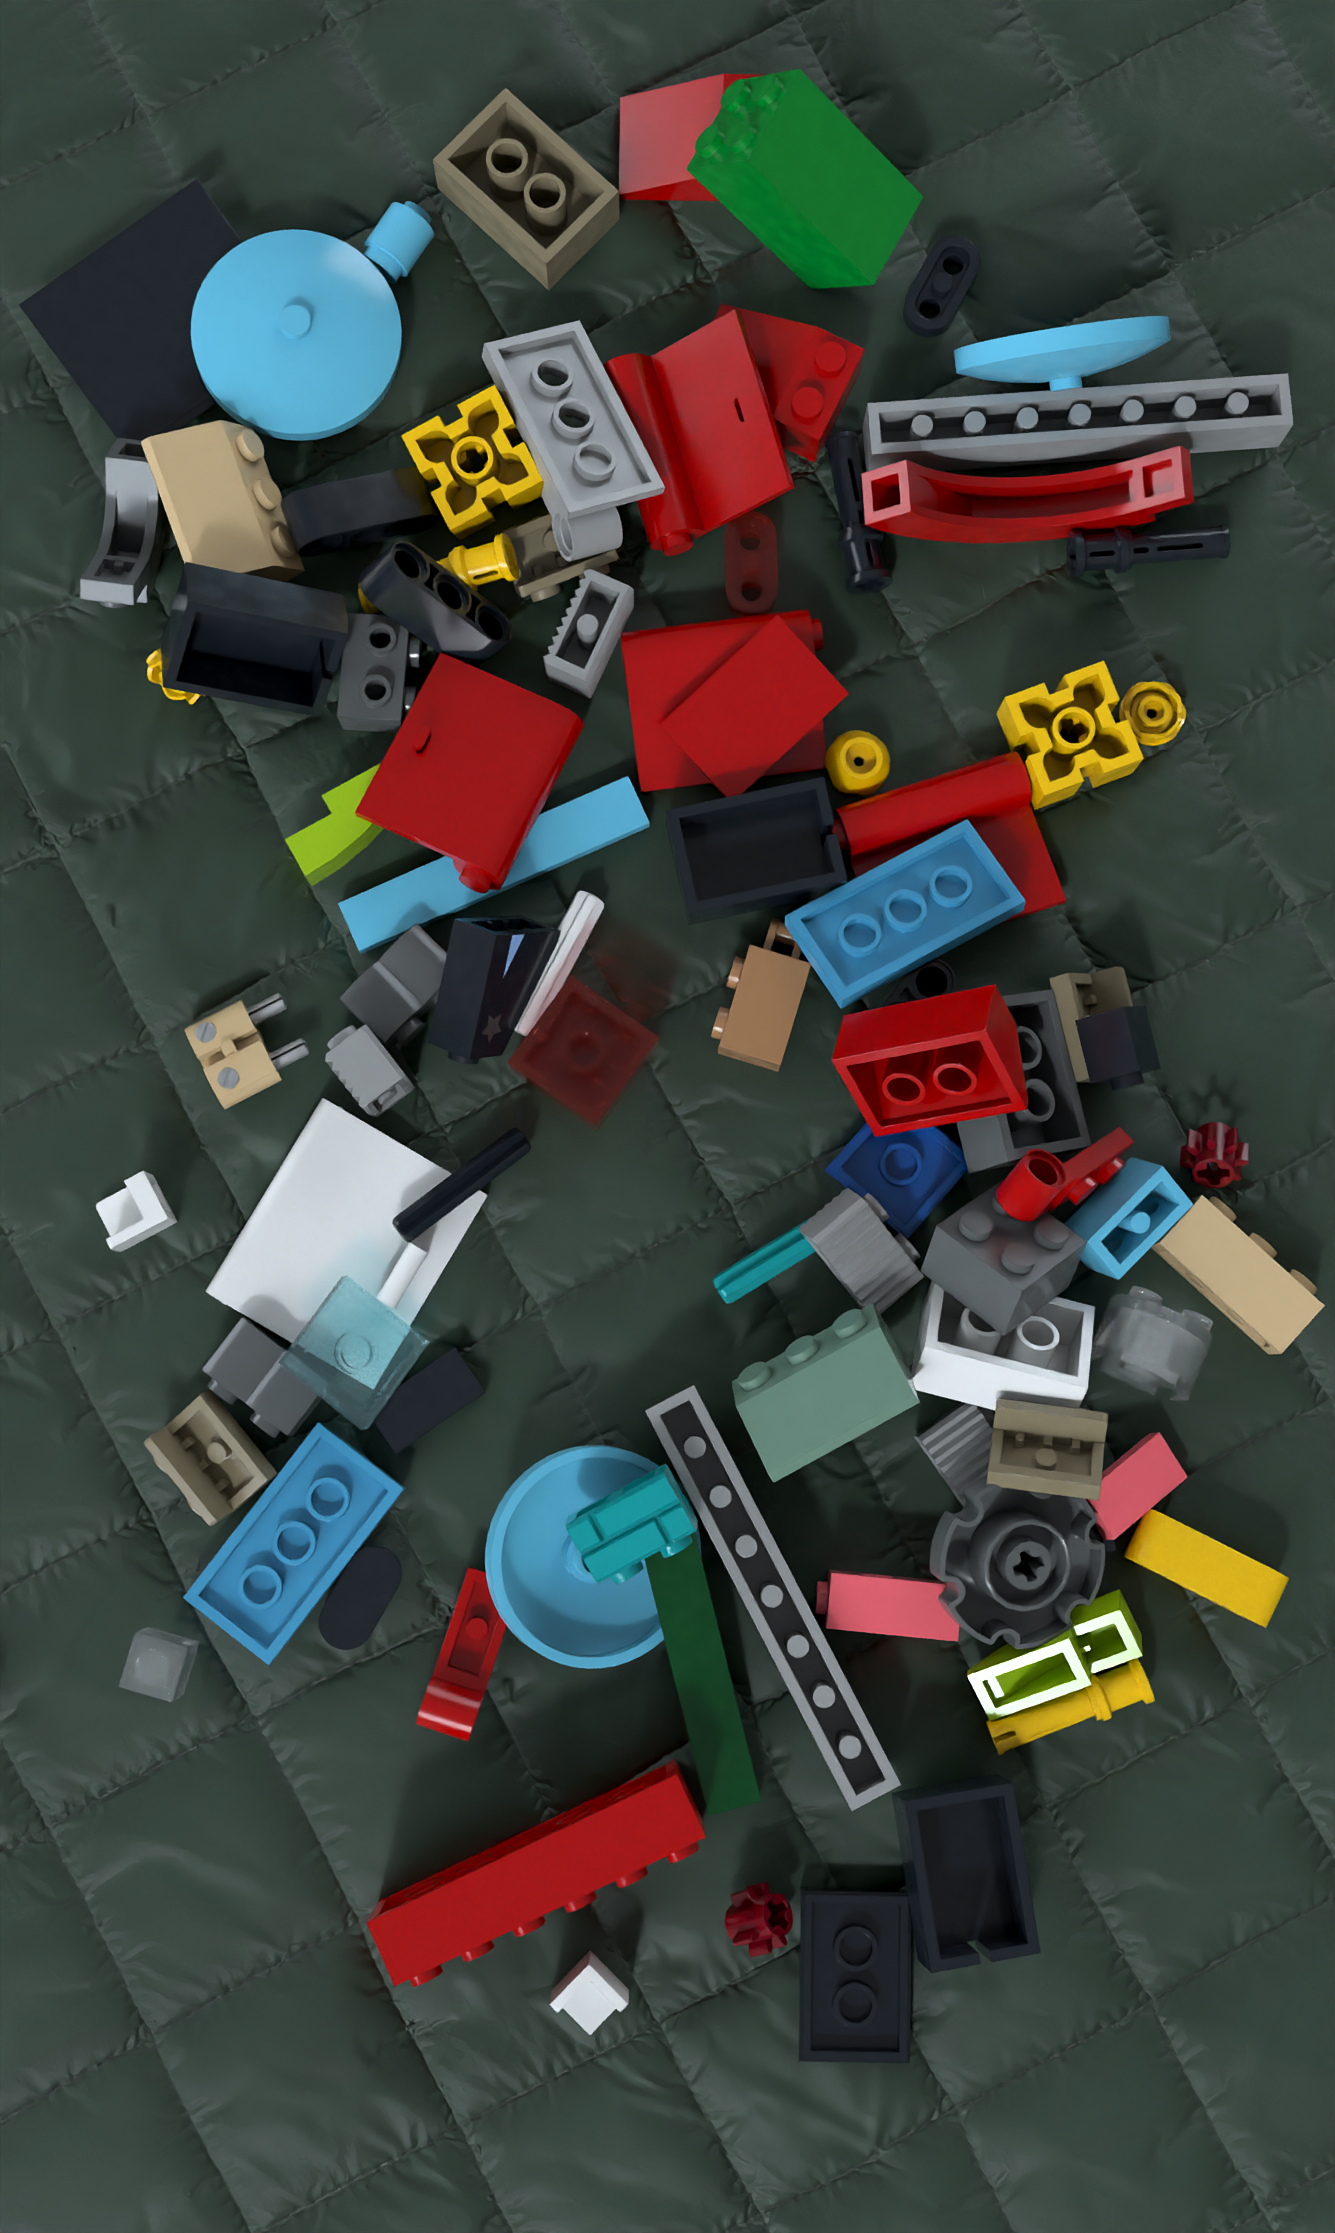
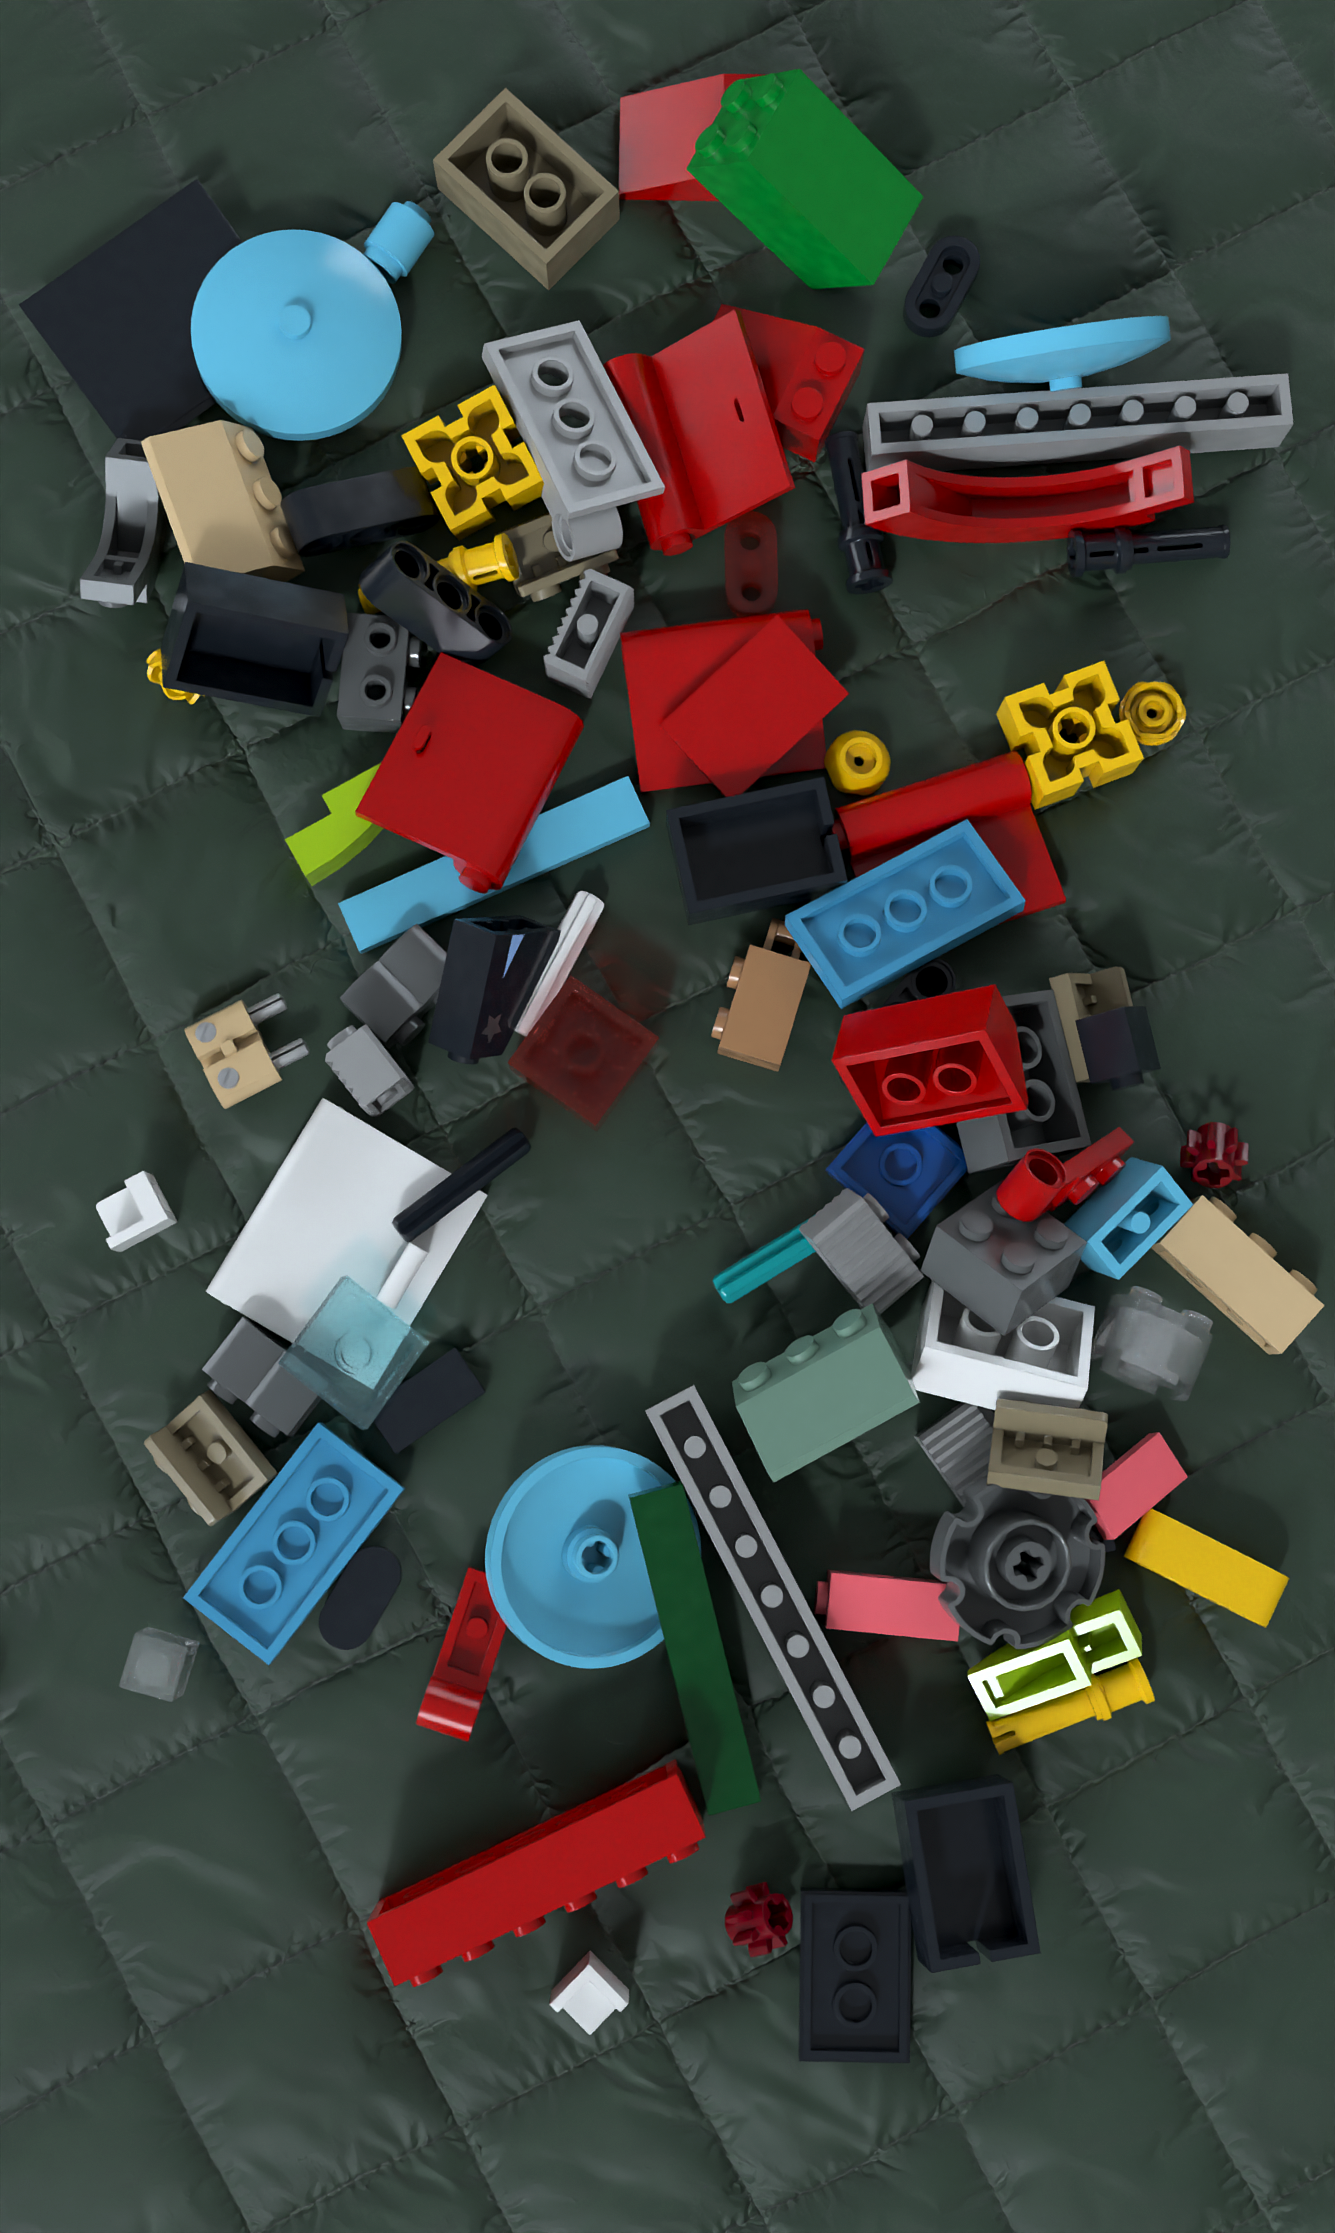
teal brick [565,1463,698,1584] -> none

